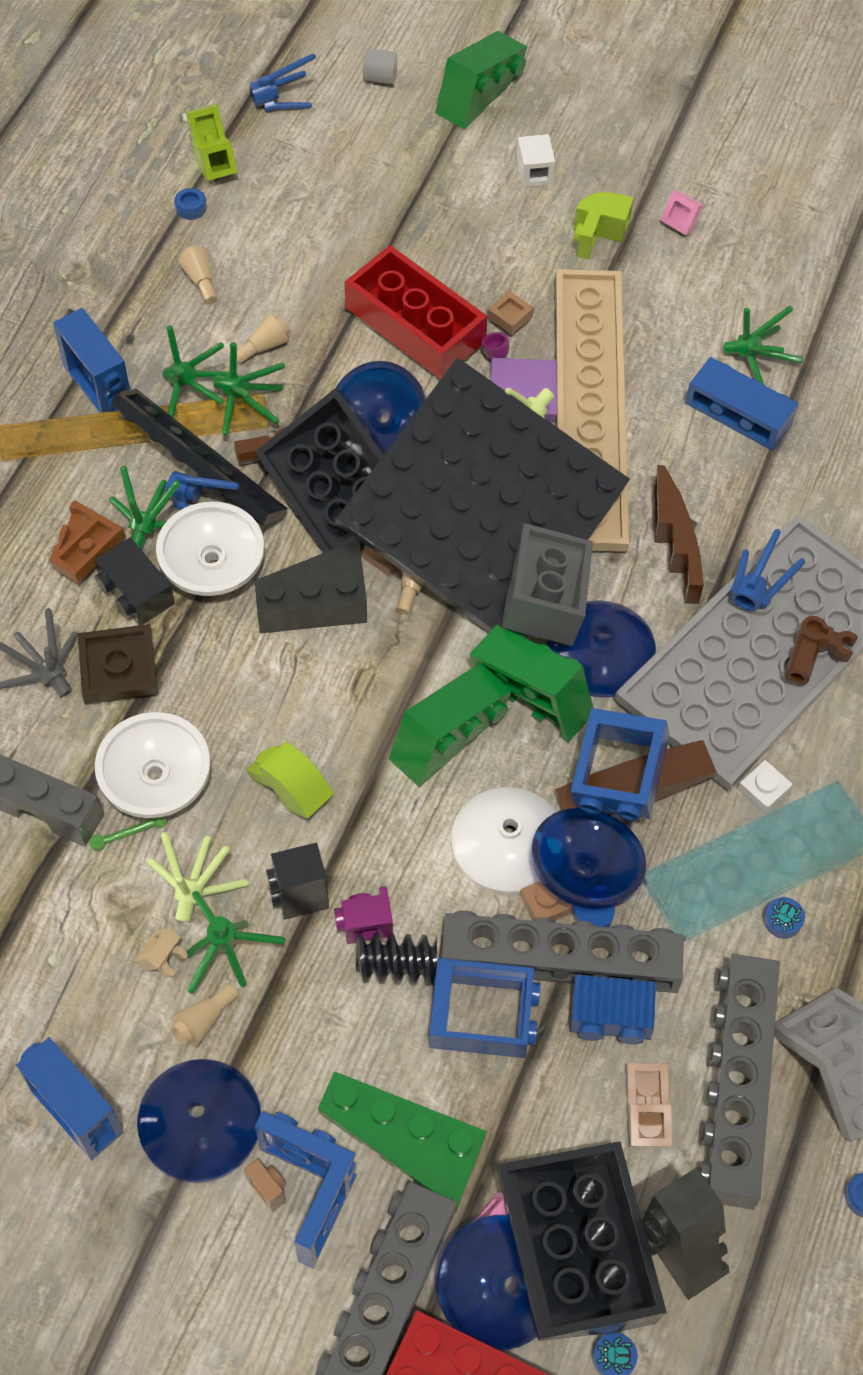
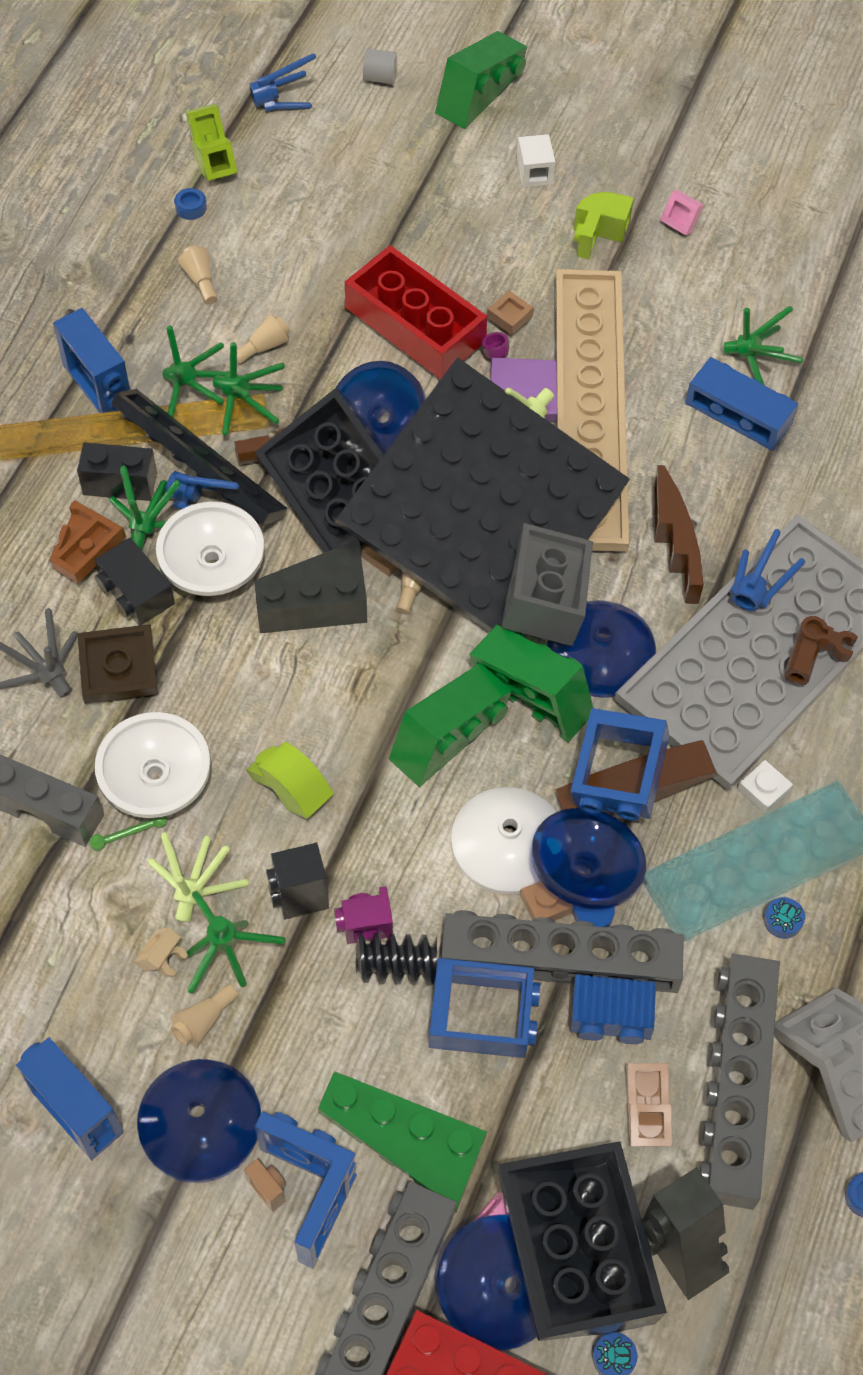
none -> black brick [77,442,157,501]

